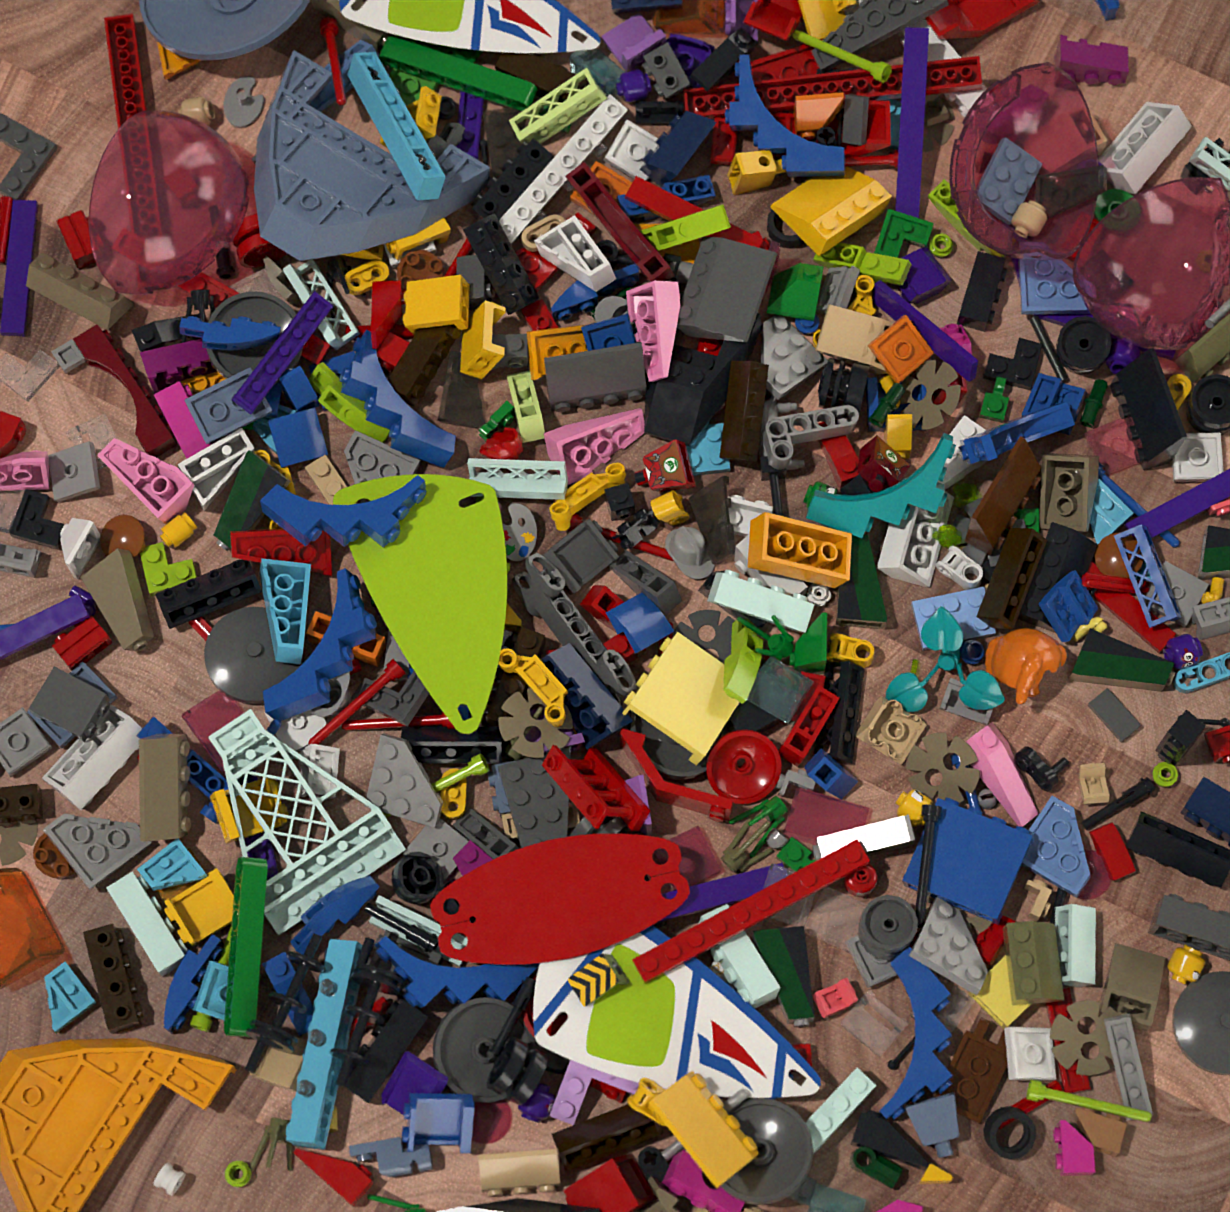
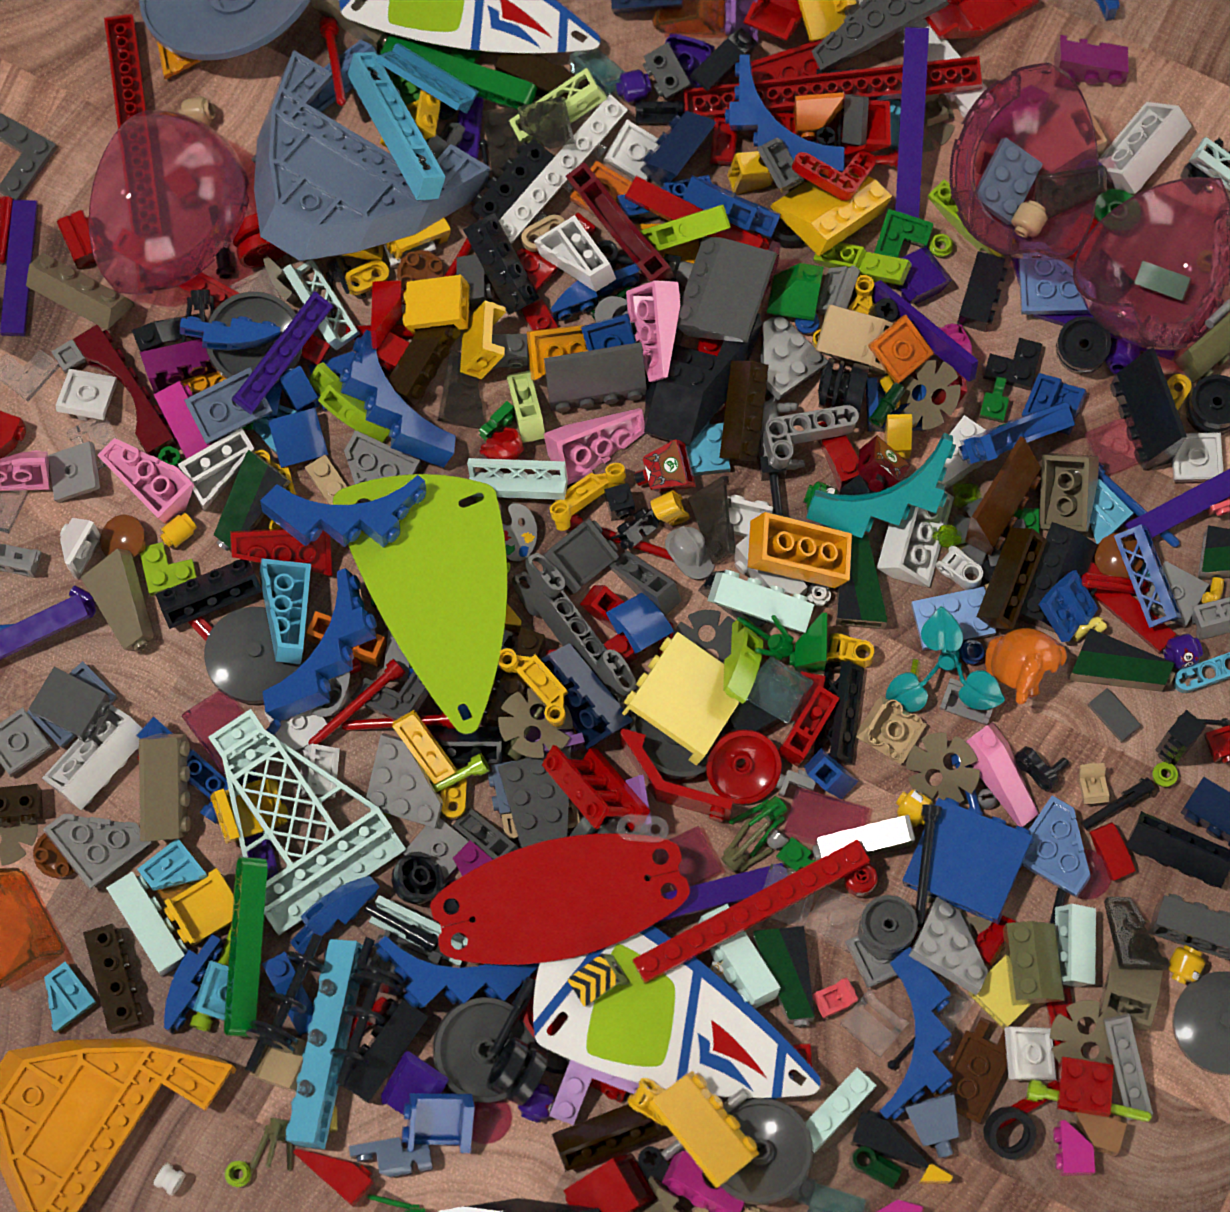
black plate [10,489,64,549] -> none
red brick [52,615,113,671] -> none
light grey piece [224,76,264,128] -> none
tan slope [478,1149,561,1197] -> none
medium lavender bracket [602,13,666,72] -> none
lime piece [793,30,892,83] -> none
tan bracket [1024,879,1052,921] -> none
pearl dark grey bar [1029,316,1068,383] -> none
dark green axle [1079,379,1108,428] -> none
none -> white hinge [55,369,117,421]
none -> green bush [158,446,183,468]
none -> dark azure fence [376,43,479,113]
none -> yellow plate [392,710,456,785]
none -> clear smoke plate [518,96,575,149]
none -> clear plate [617,814,669,842]
none -> blue slope [683,175,780,237]
none -> dark grey hinge [757,137,804,194]
none -> red beam [792,151,876,200]
none -> black bush [868,298,898,322]
none -> red plate [1057,1056,1114,1117]
none -> clear smoke wing [1104,896,1170,970]
none -> sand green slope [1134,261,1192,301]

